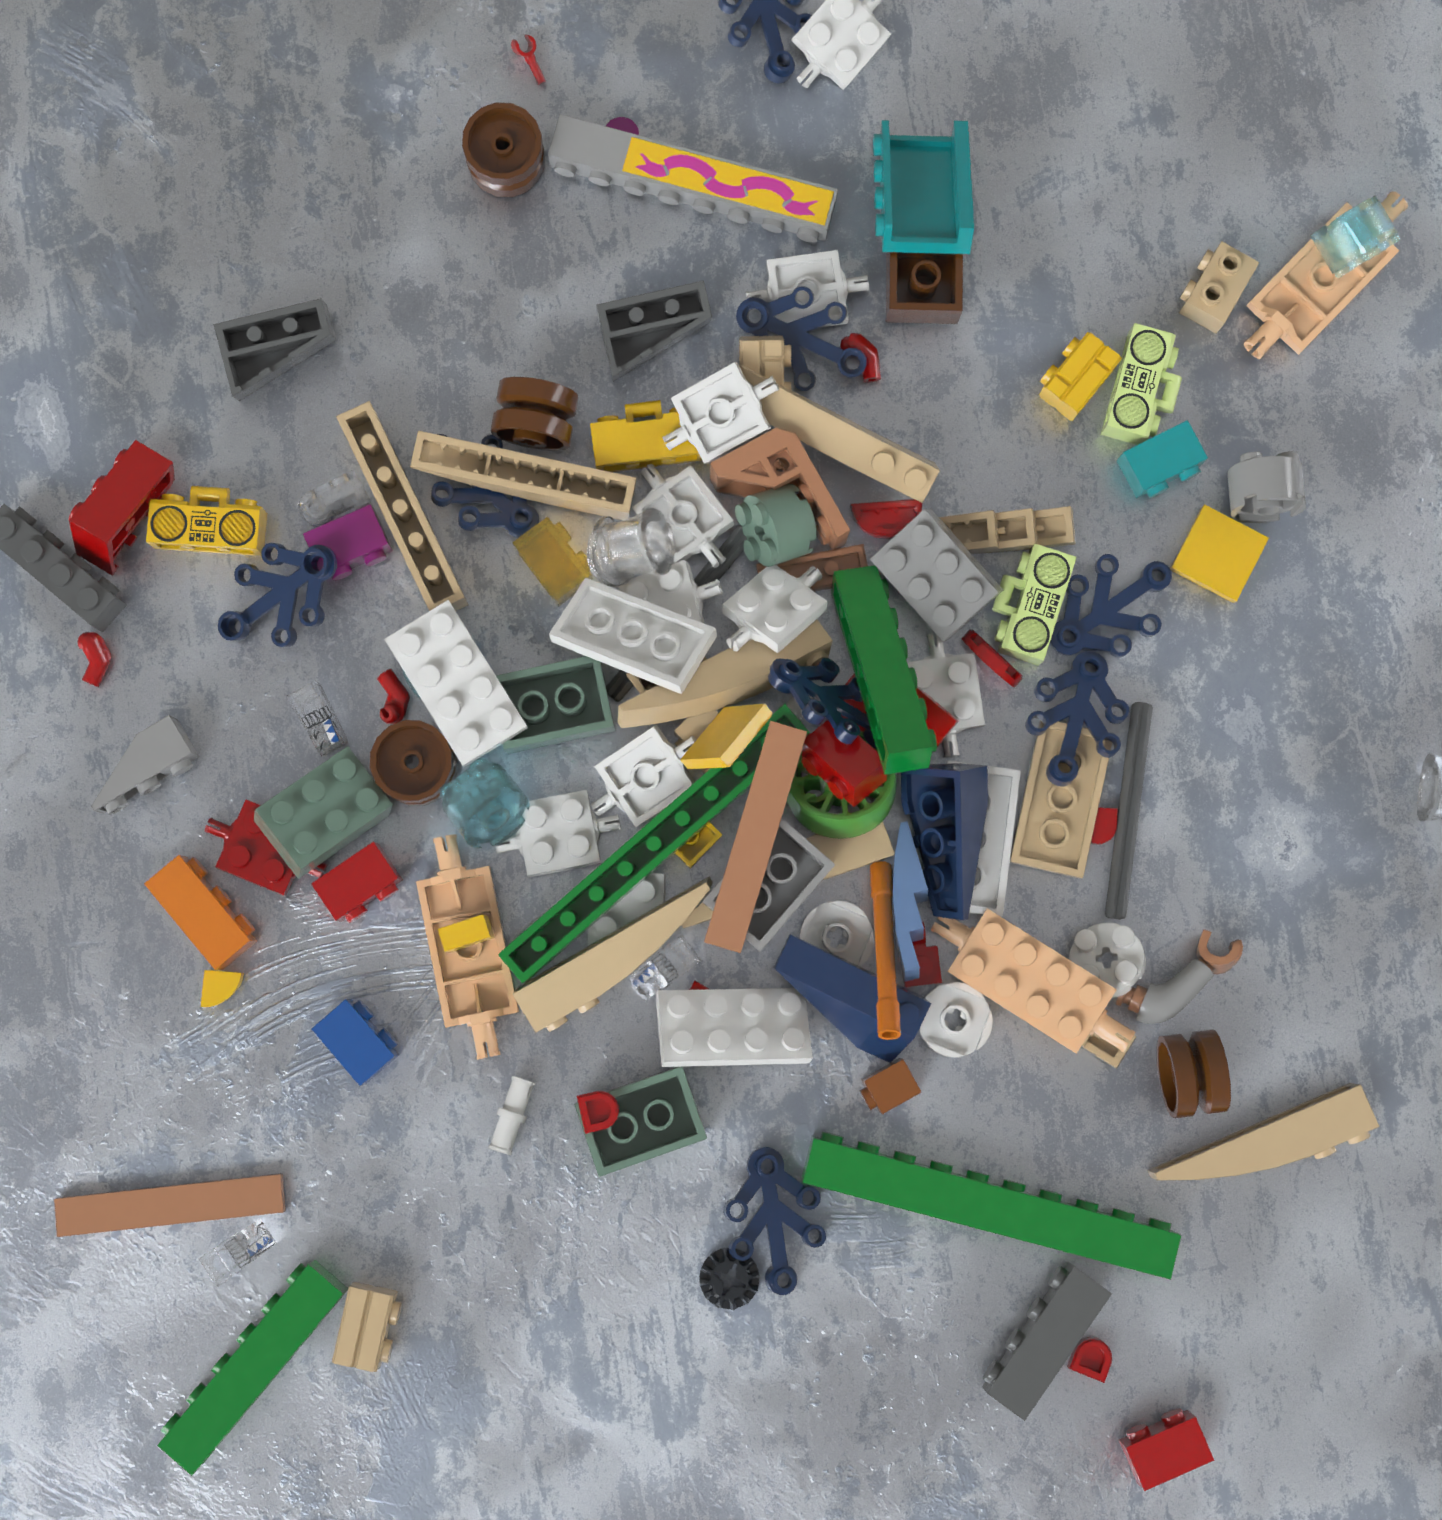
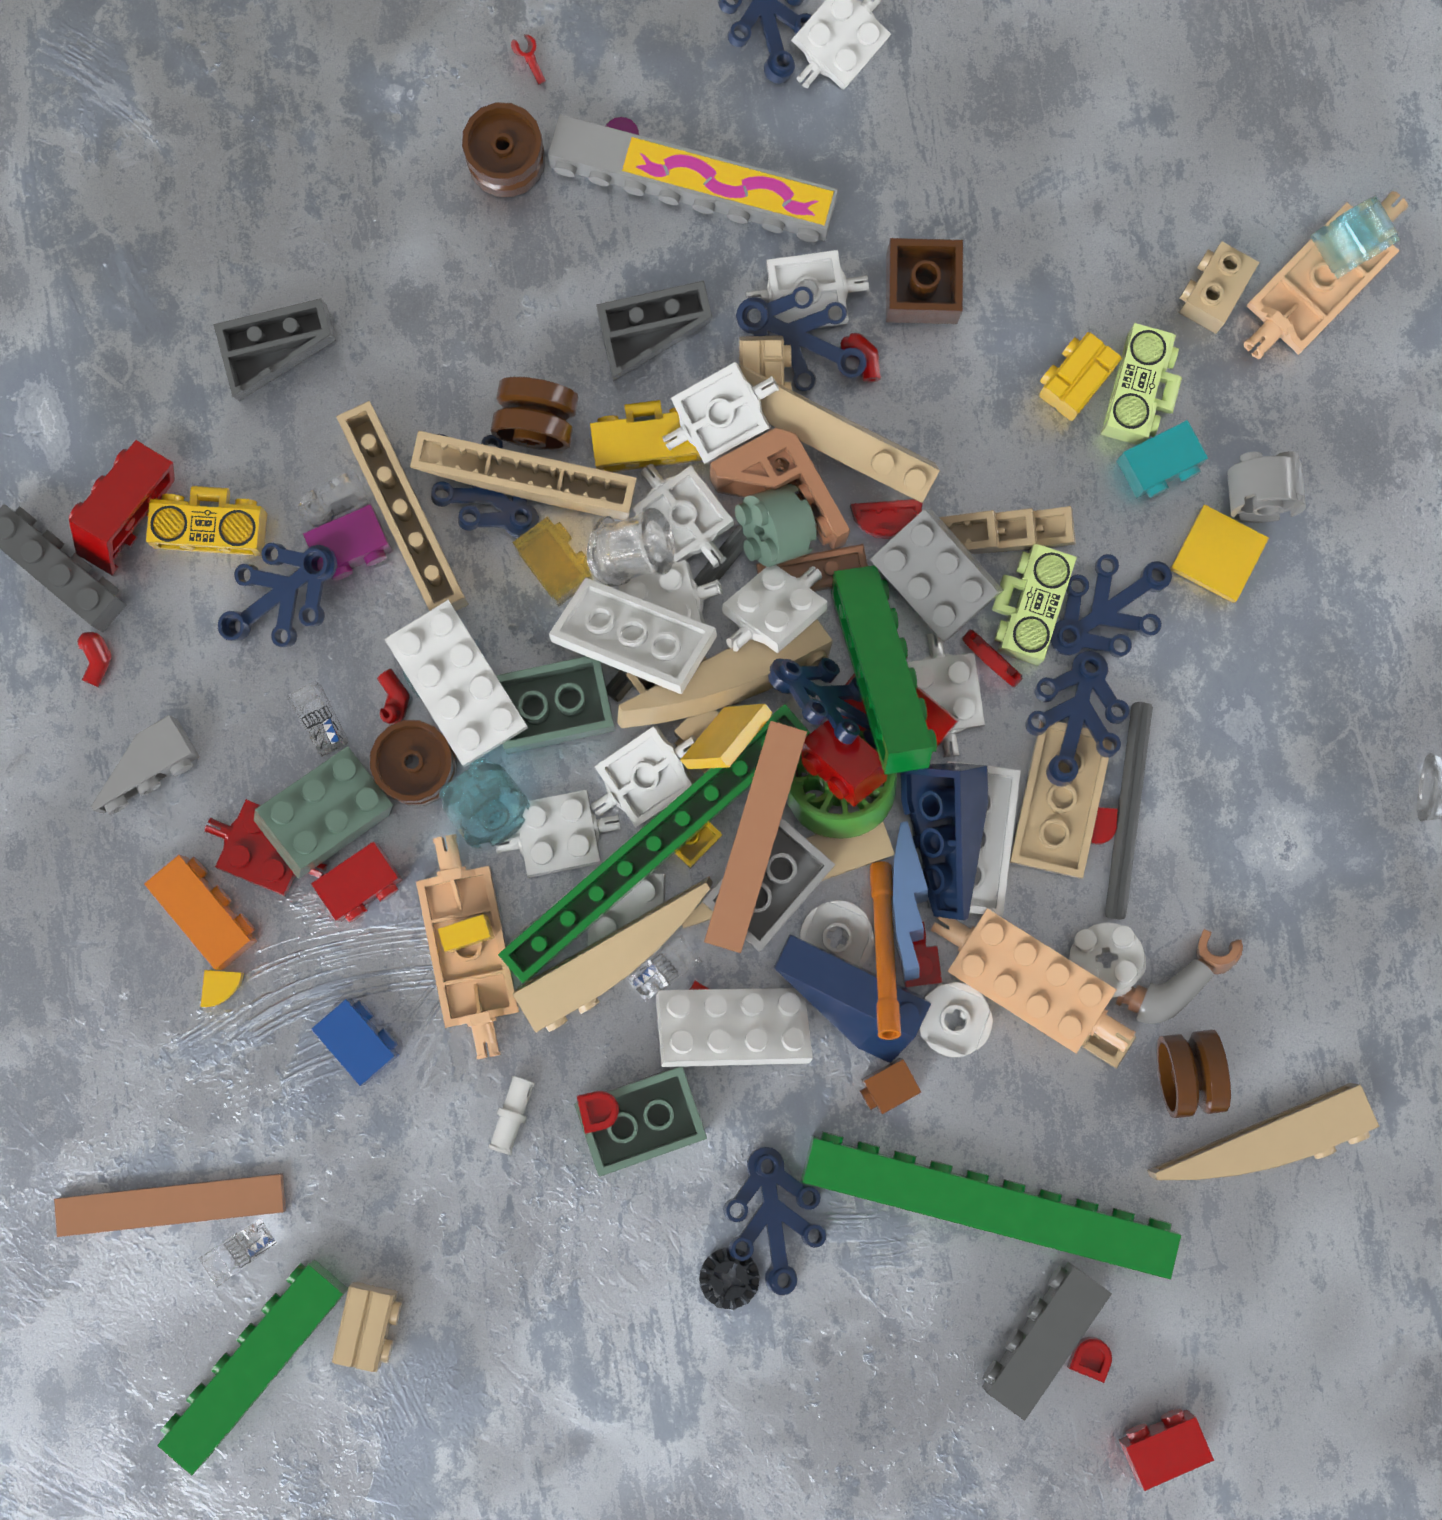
teal panel [873,120,974,254] -> none

